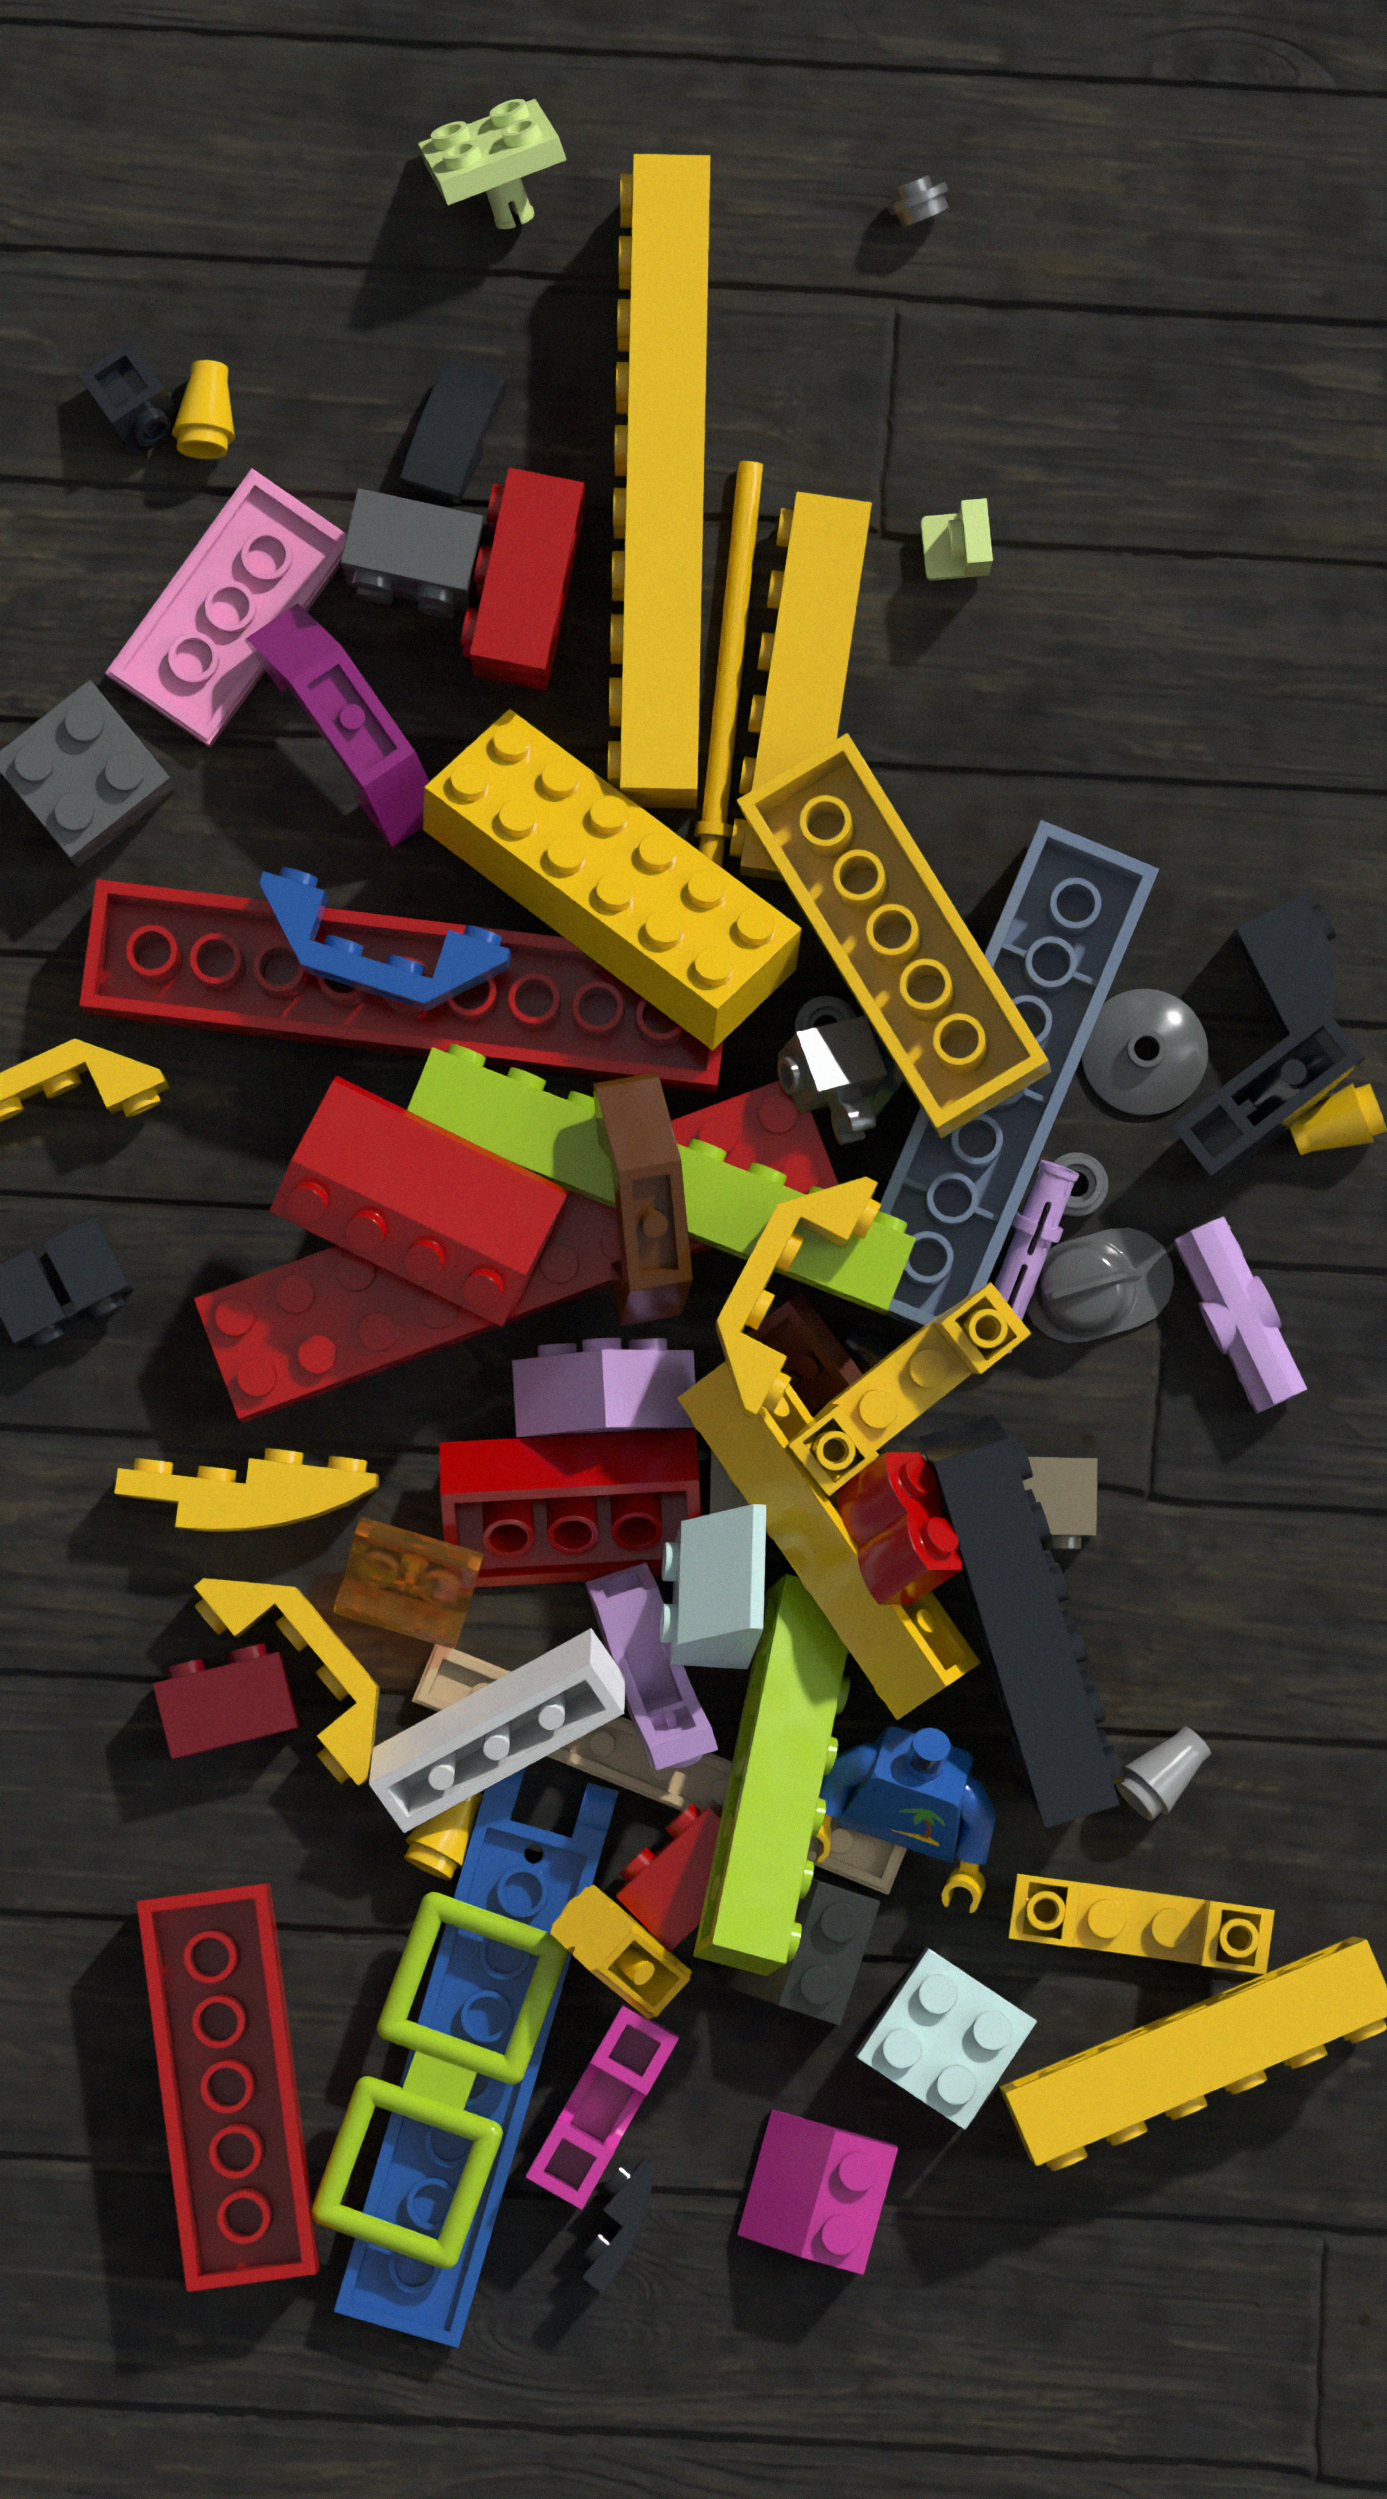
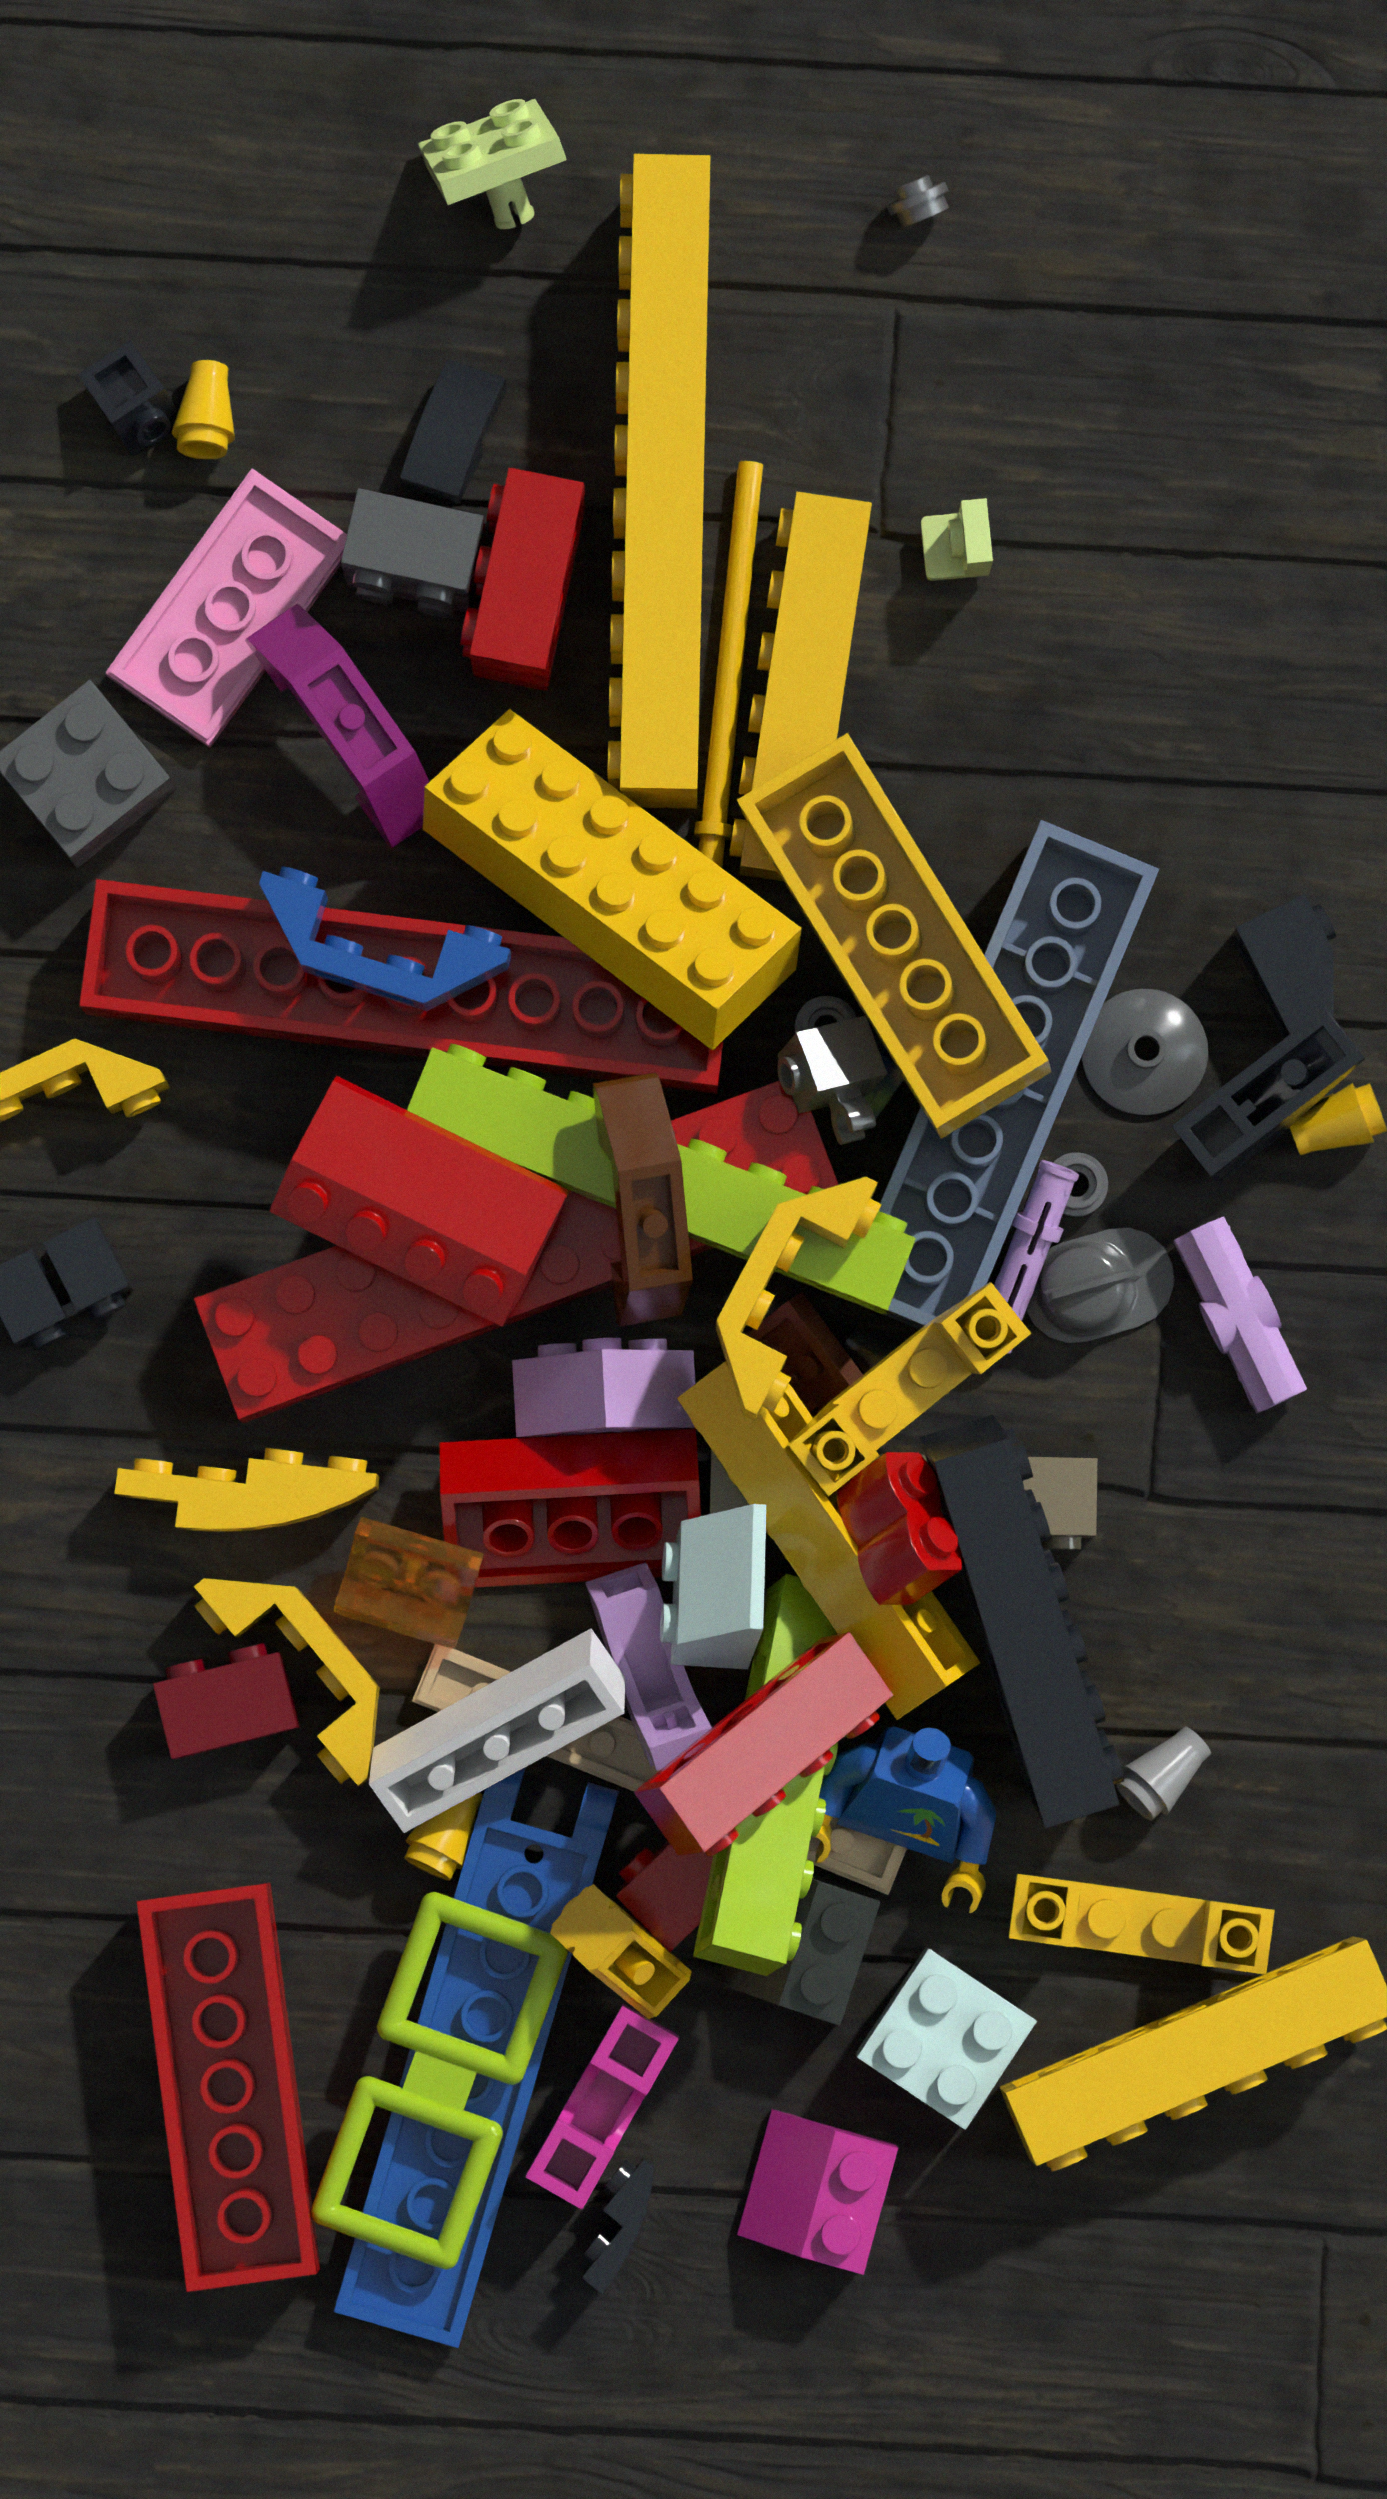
none -> brick [634,1632,893,1857]

